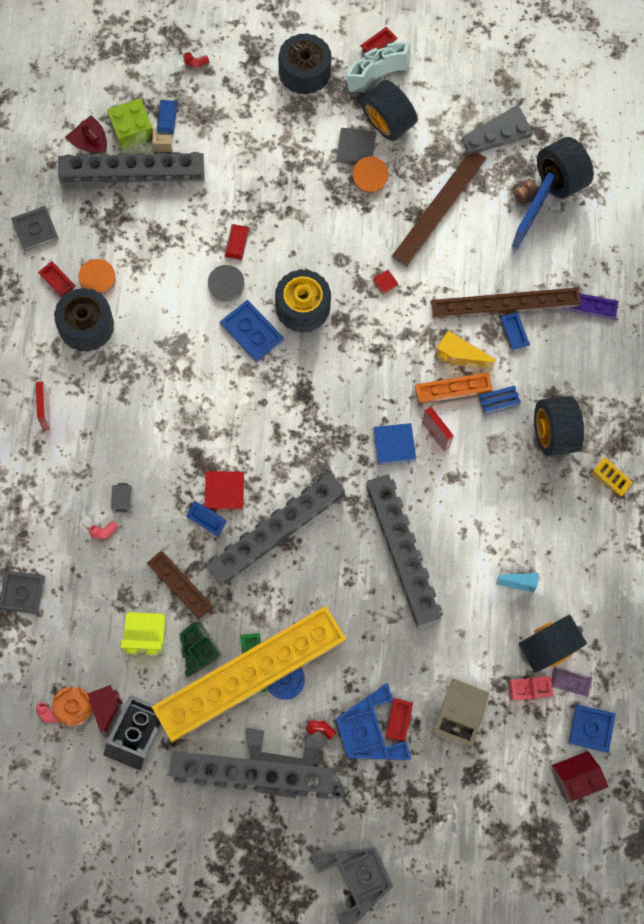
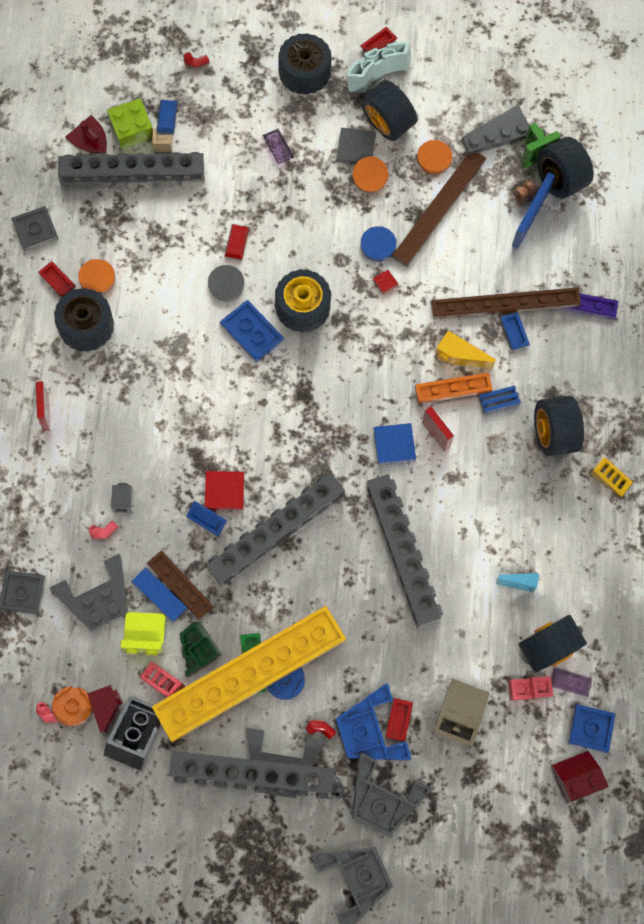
none -> dark grey wing [49,554,128,632]
none -> blue tile [131,567,187,623]
none -> coral slope [139,661,185,697]
none -> clear purple tile [262,128,294,164]
none -> dark grey wing [352,753,432,837]
none -> blue tile [360,226,397,262]
none -> orange tile [417,140,453,174]
none -> bright green bracket [521,122,561,169]

